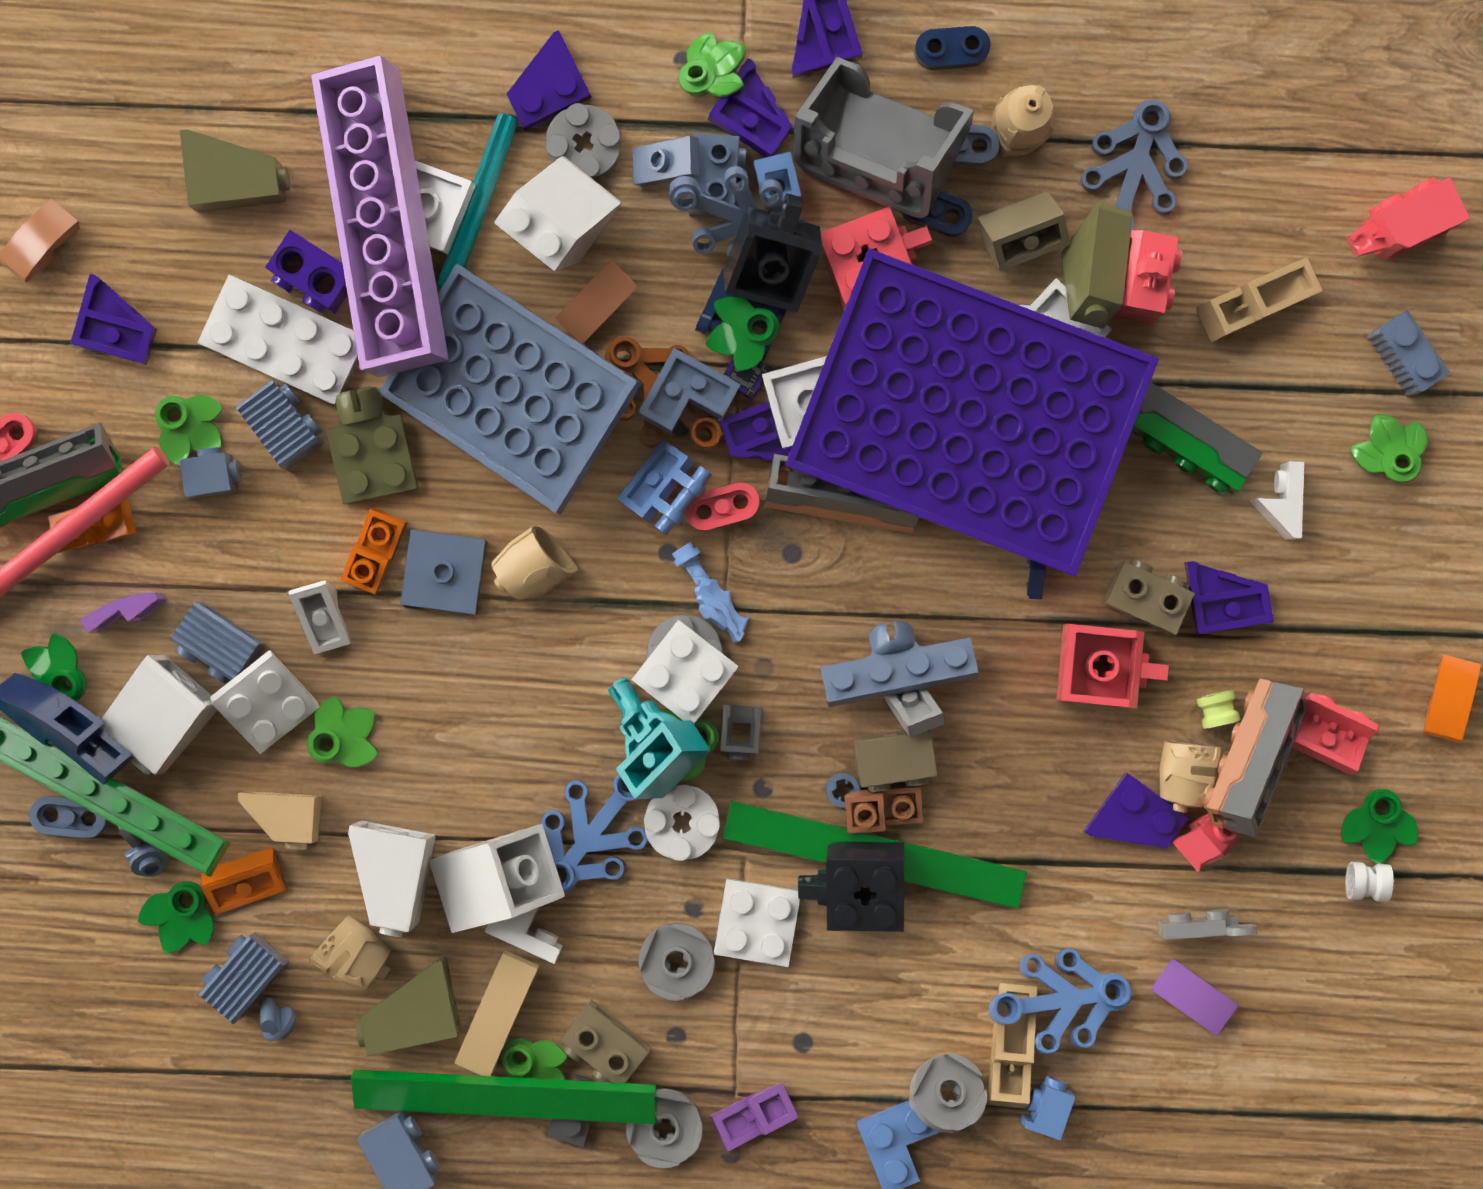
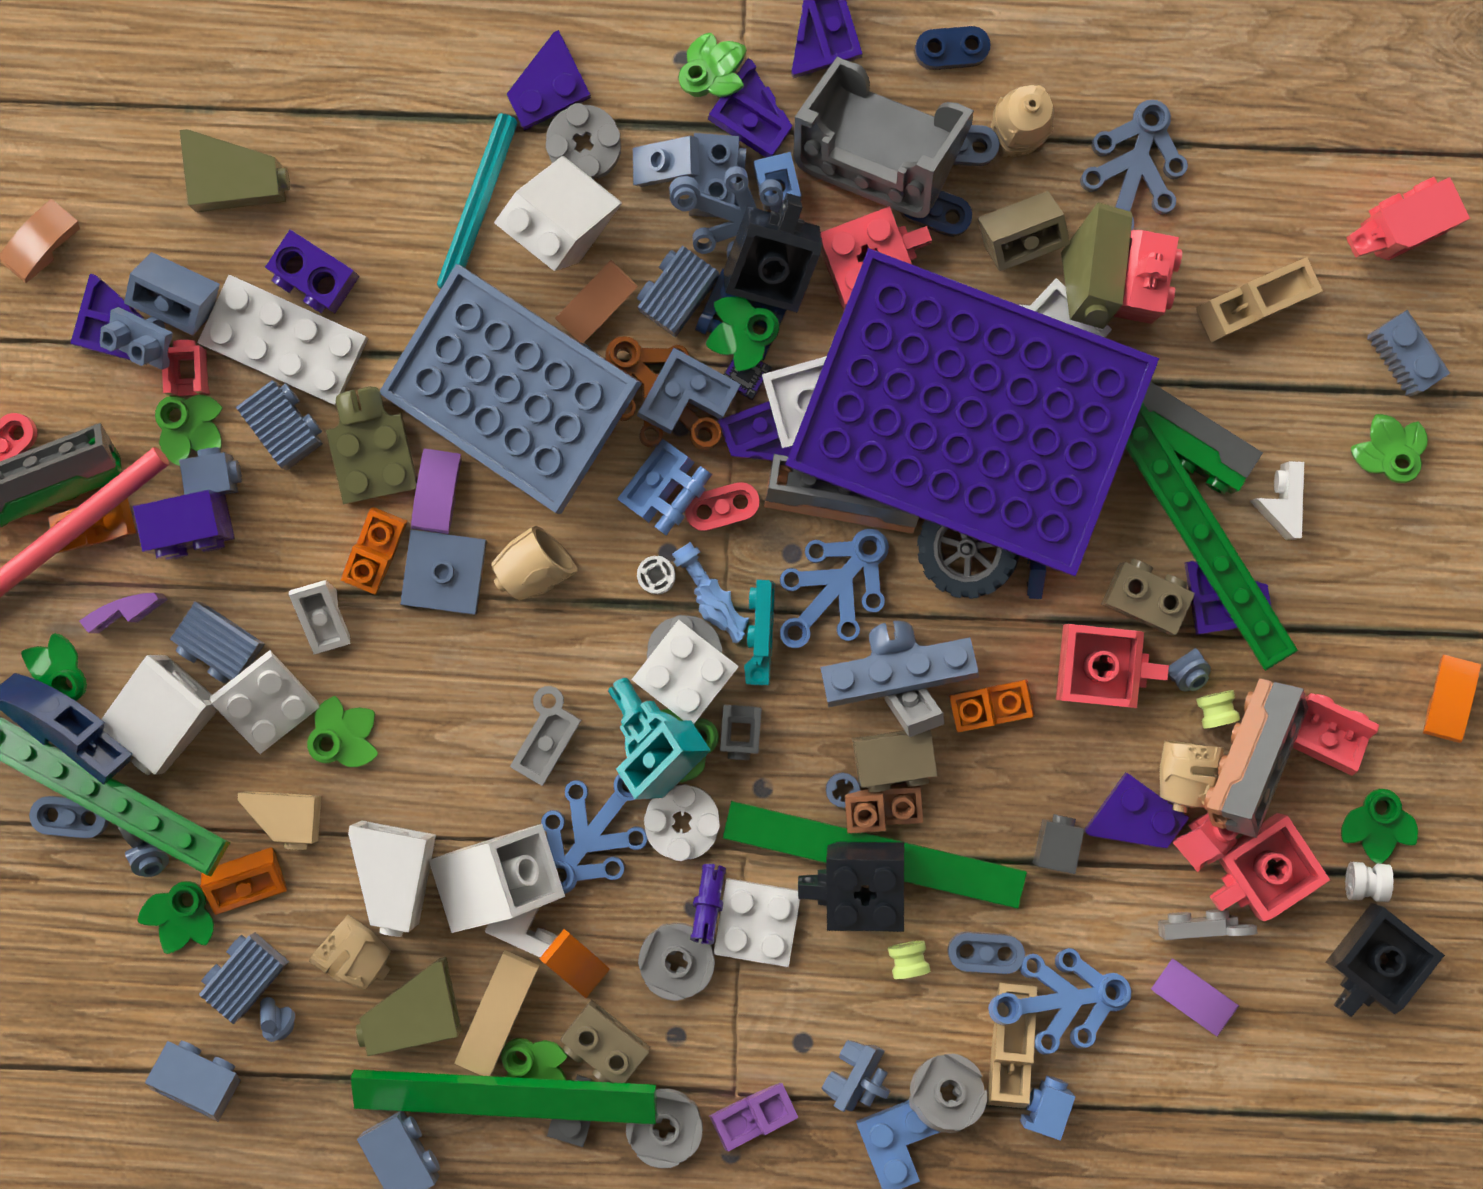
lavender brick [311,55,449,377] -> none
white plate [415,161,476,255] -> none
none -> sand blue hips [100,307,173,370]
none -> sand blue brick [124,252,220,335]
none -> dark purple brick [133,490,235,560]
none -> sand blue brick [145,1040,241,1122]
none -> coral window [162,340,210,397]
none -> medium lavender slope [411,448,462,534]
none -> light grey hinge [509,686,582,786]
none -> orange slope [539,929,610,998]
none -> sand blue brick [637,246,719,338]
none -> white wheel [637,556,676,595]
none -> dark purple pin [690,864,726,945]
none -> teal hinge [744,580,775,685]
none -> medium blue plant [780,529,889,648]
none -> sand blue hips [822,1040,890,1112]
none -> yellowish green wheel [888,941,931,979]
none -> wheel [917,520,1020,599]
none -> sand blue plate [947,932,1025,974]
none -> orange slope [949,679,1035,733]
none -> dark grey brick [1033,814,1084,874]
none -> green tile [1125,402,1298,671]
none -> sand blue plate [1168,648,1211,691]
none -> coral hinge [1209,813,1330,922]
none -> black hinge [1325,903,1445,1017]

